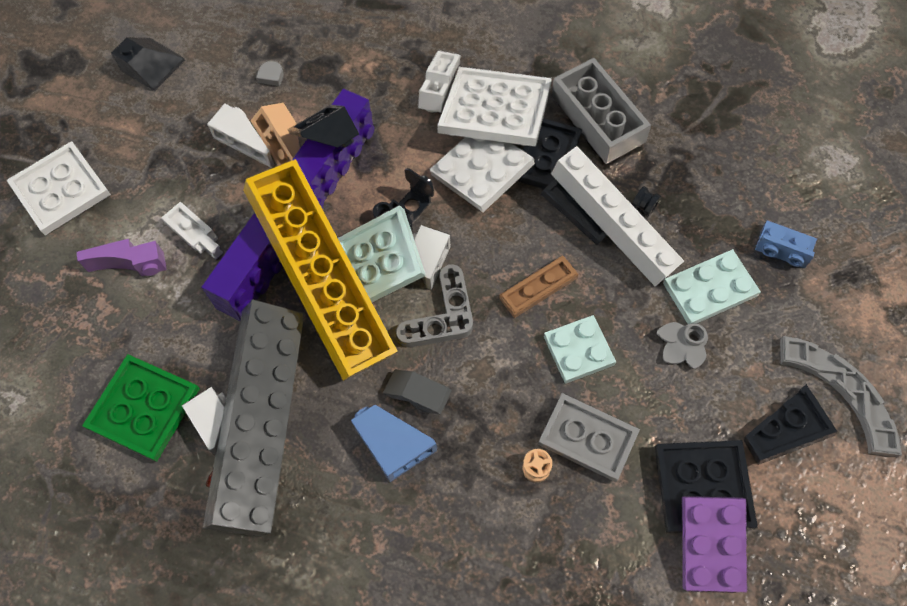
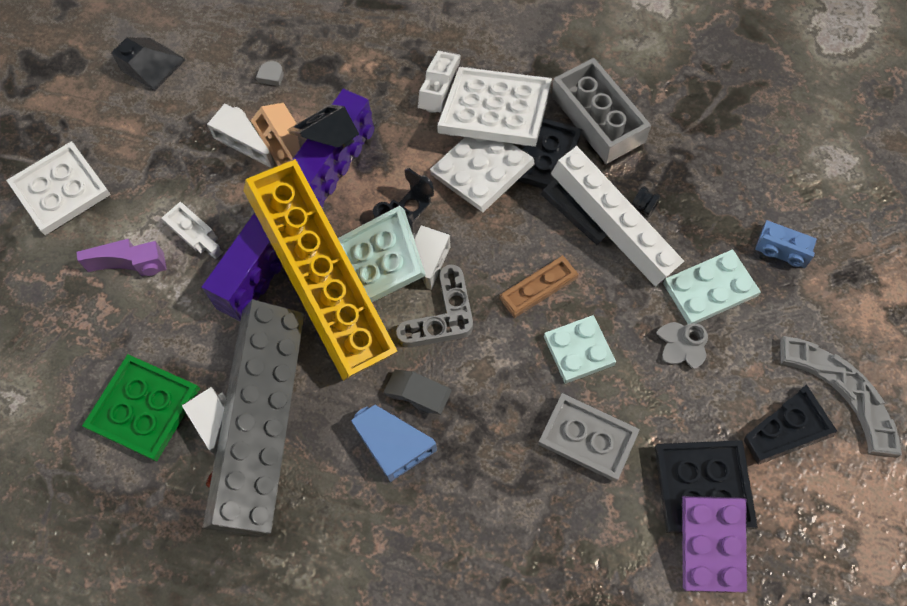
light nougat wheel [522,449,552,482] -> none

